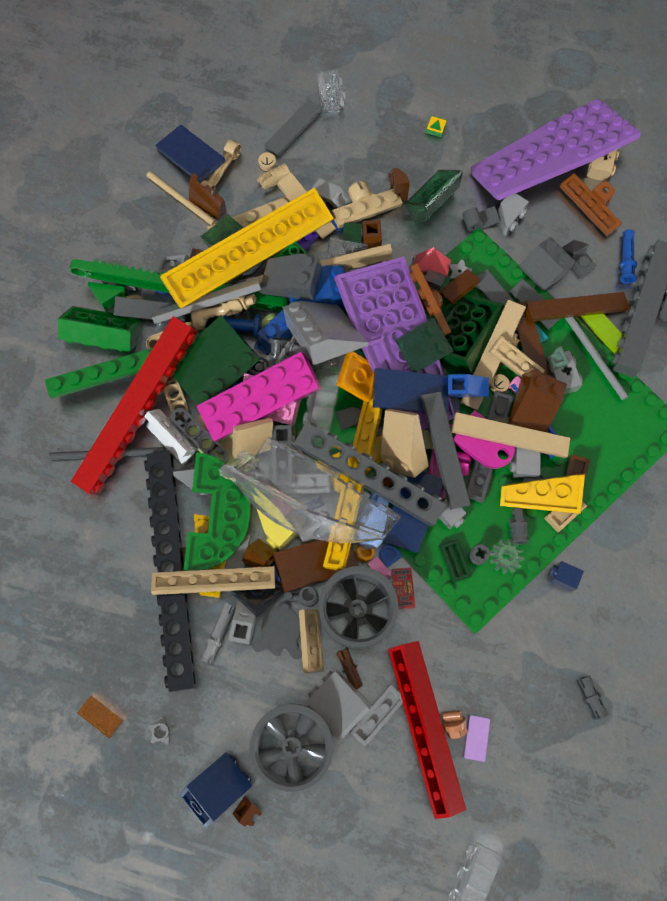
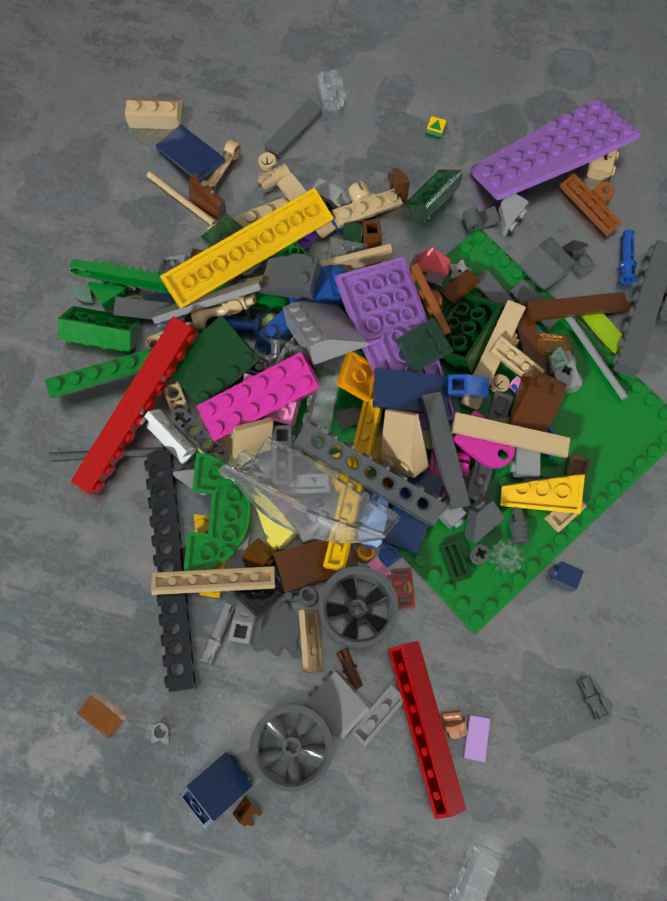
none -> sand green tile [71,285,94,304]
none -> tan slope [125,97,183,129]
none -> dark grey slope [464,497,505,543]
none -> clear orange tile [536,333,572,355]

